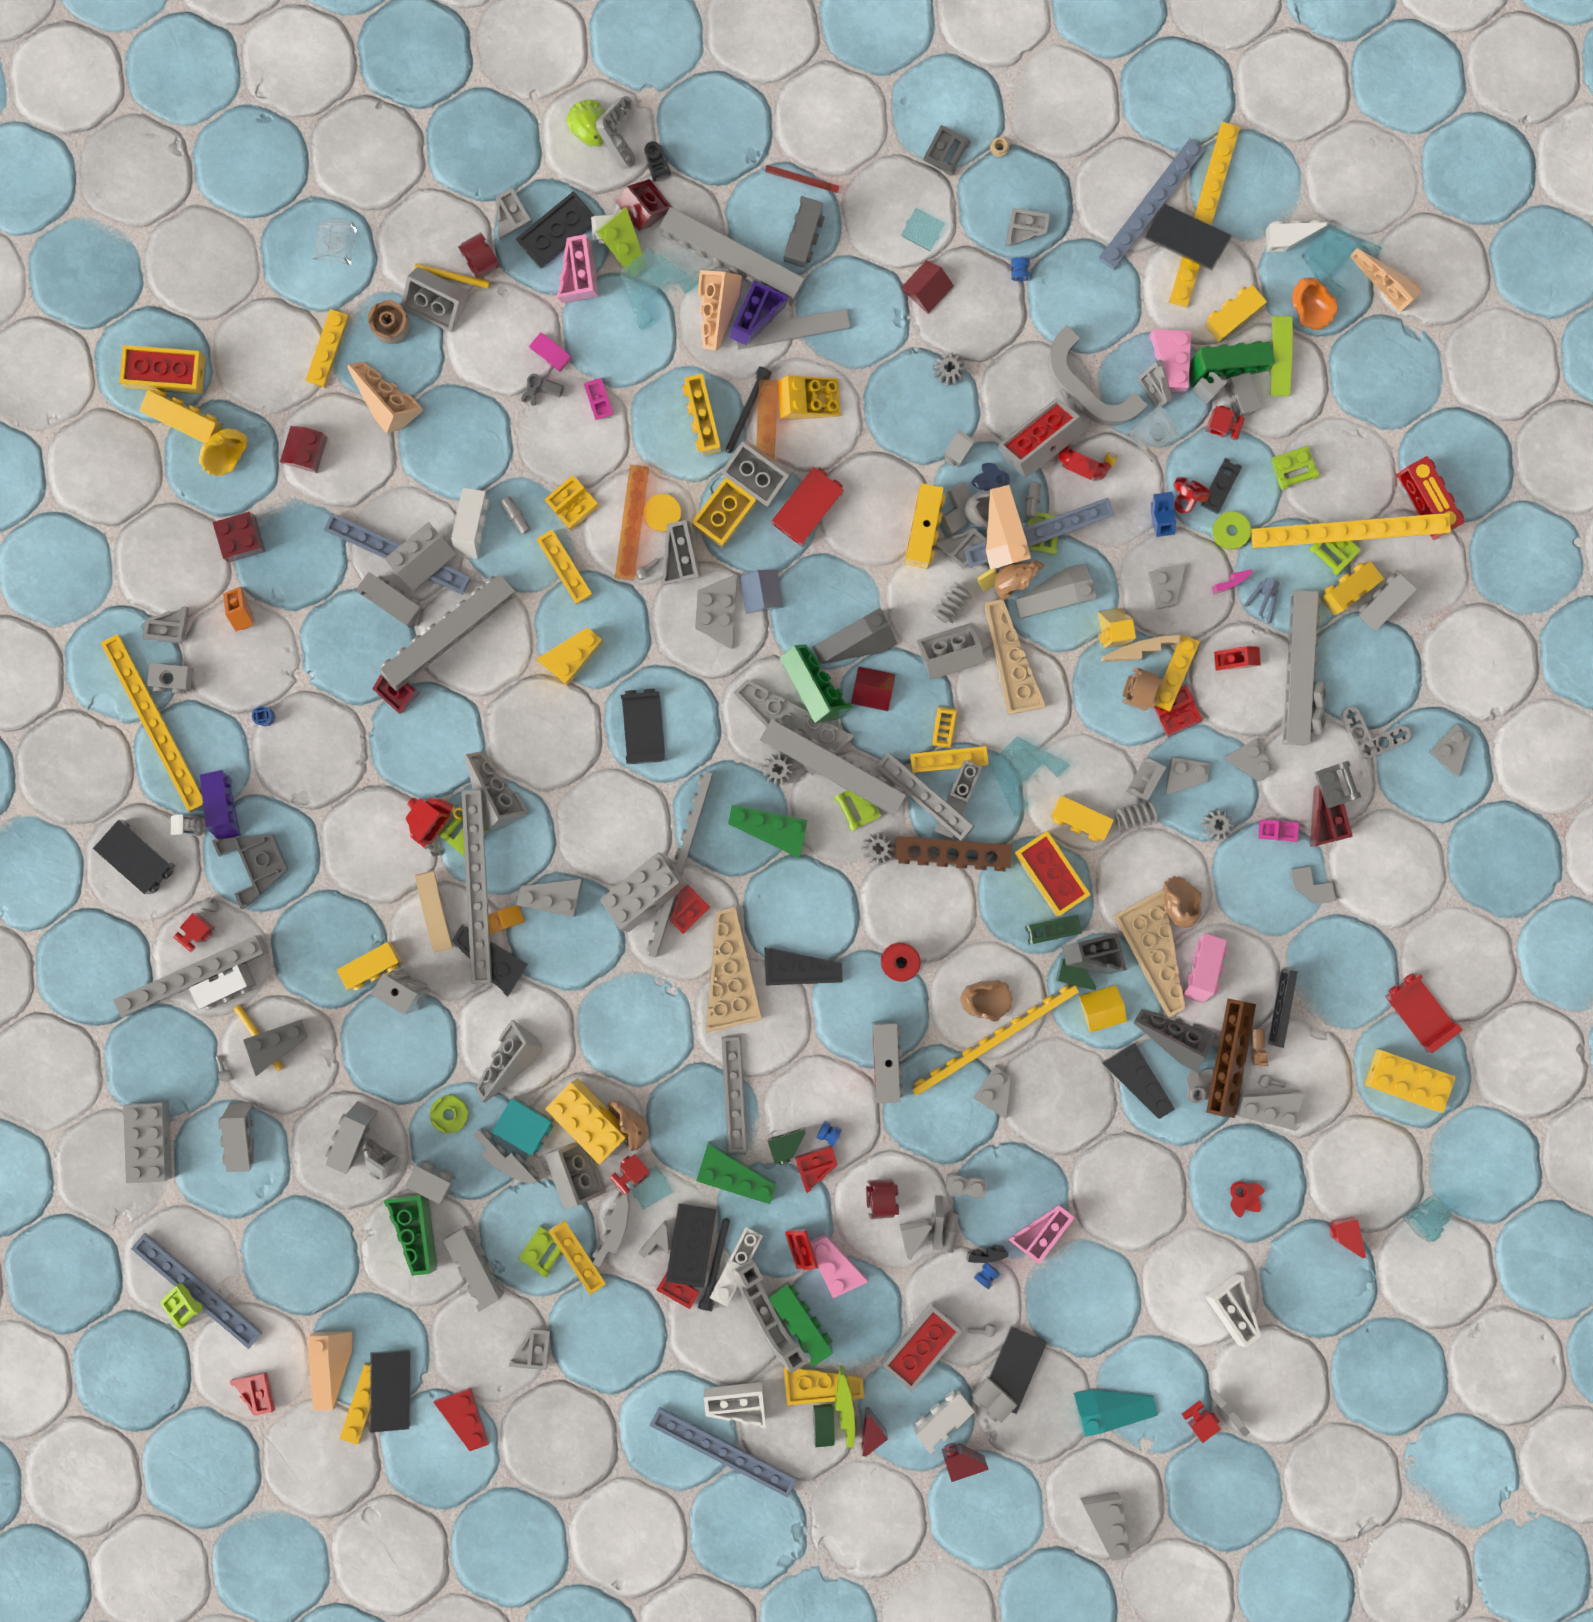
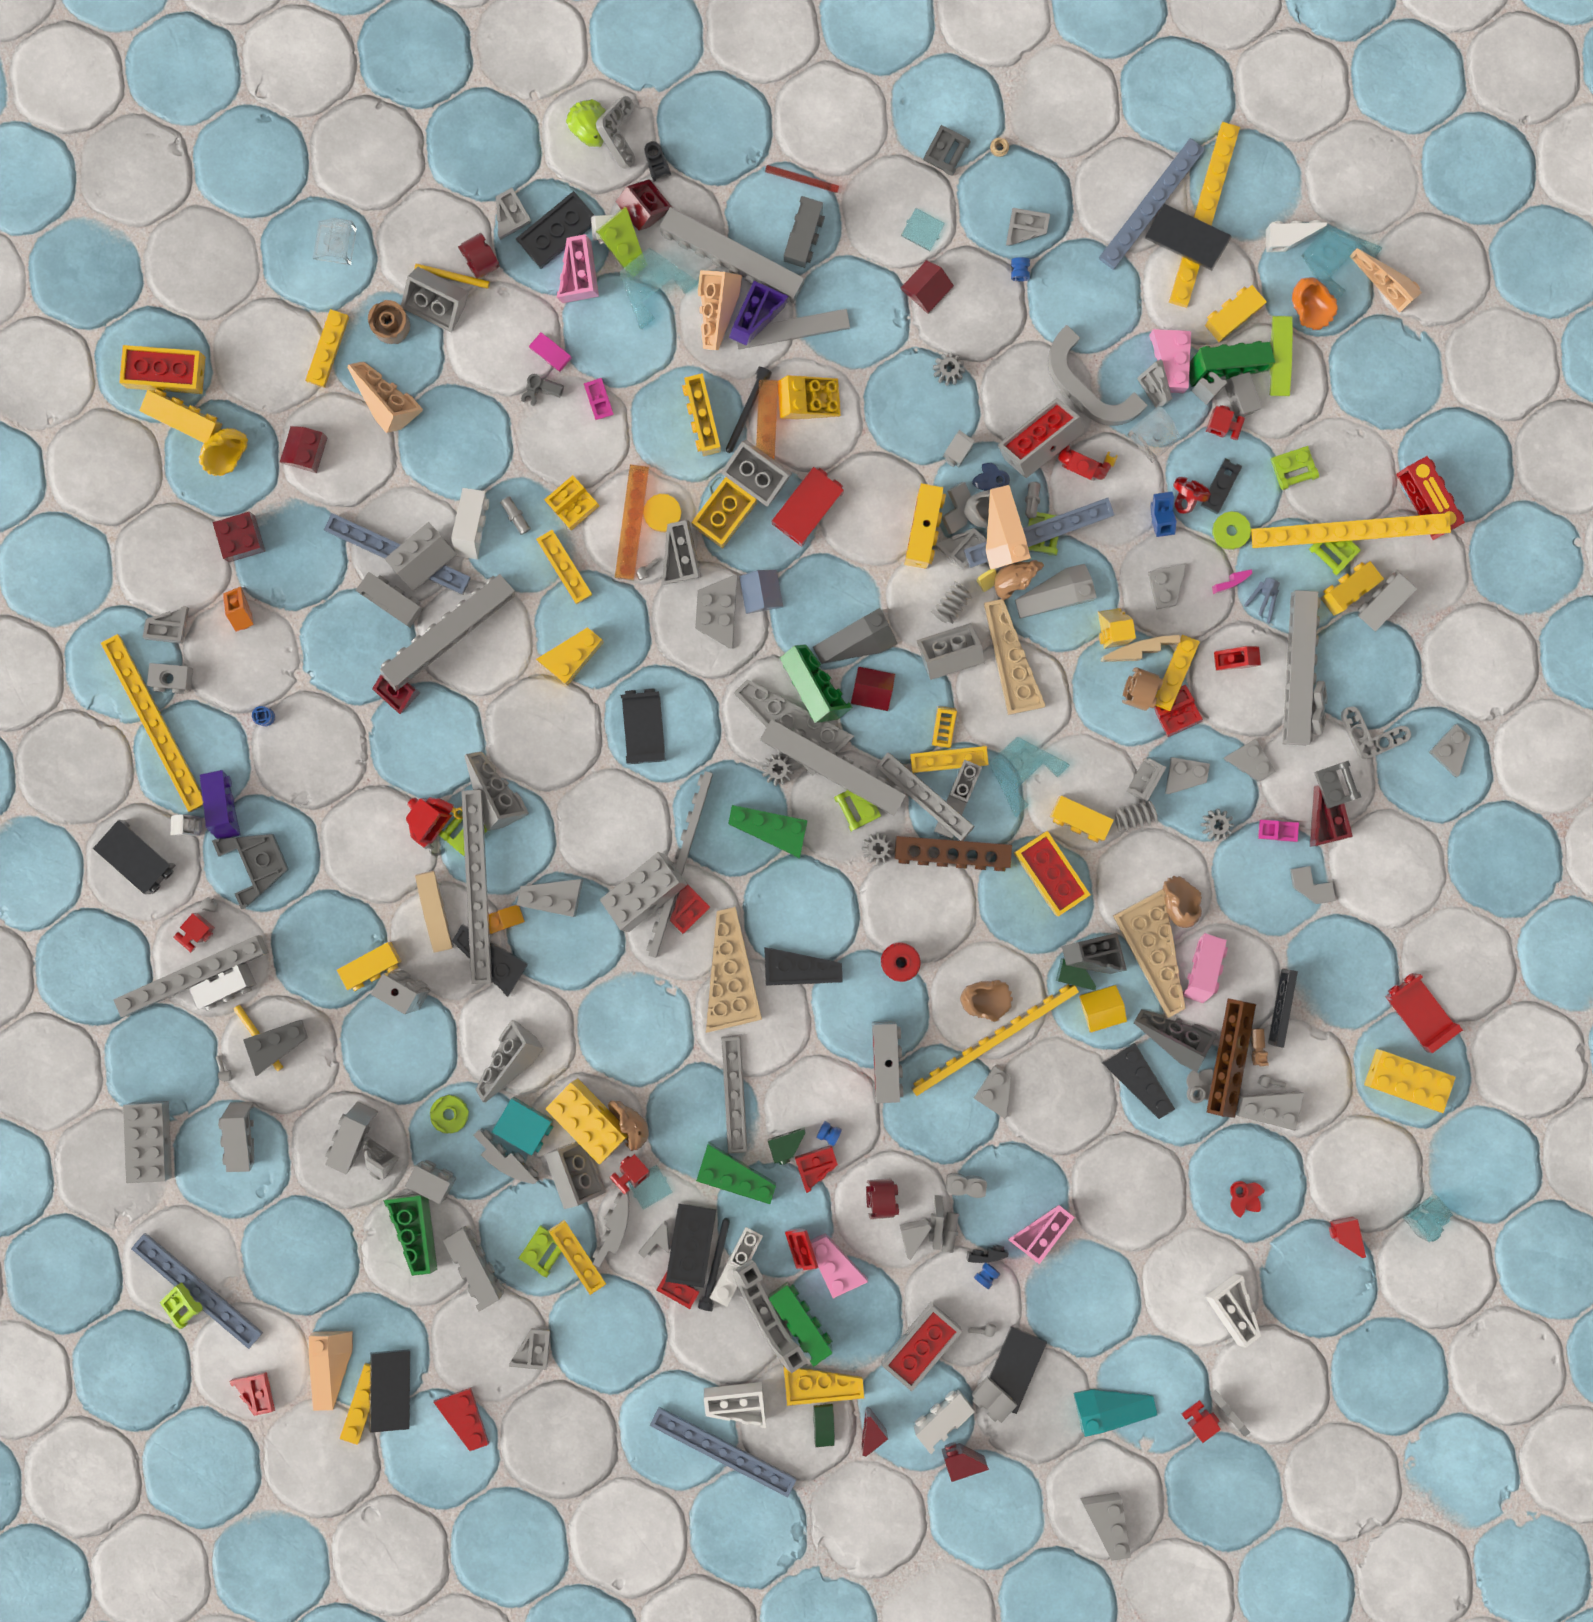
lime slope [835,1365,855,1448] -> none
dark green plate [1025,915,1082,945] -> none

